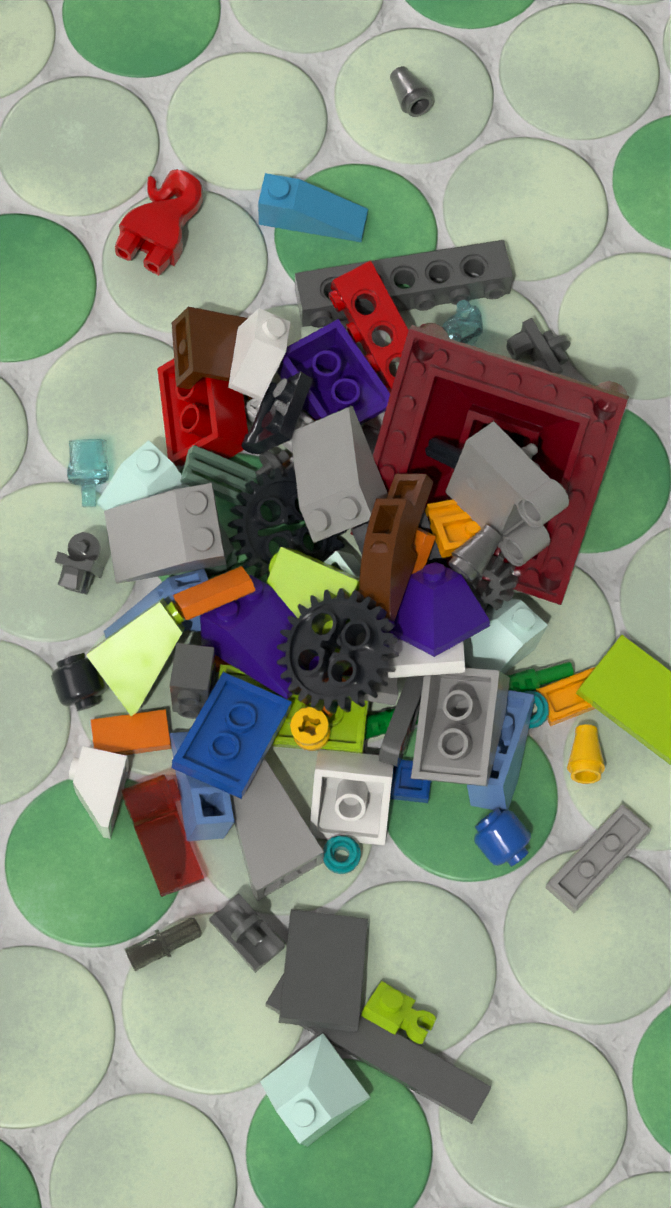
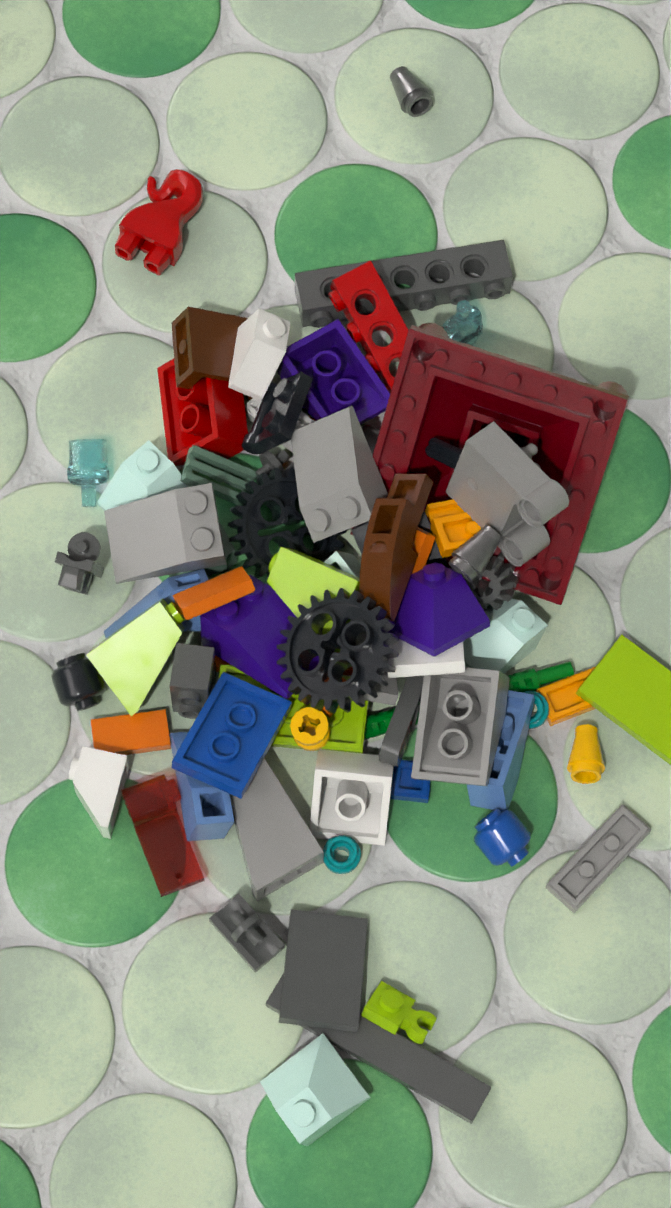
clear smoke axle [124,918,202,972] -> none
dark azure slope [258,173,368,242] -> none
dark grey hips [506,318,571,374] -> none

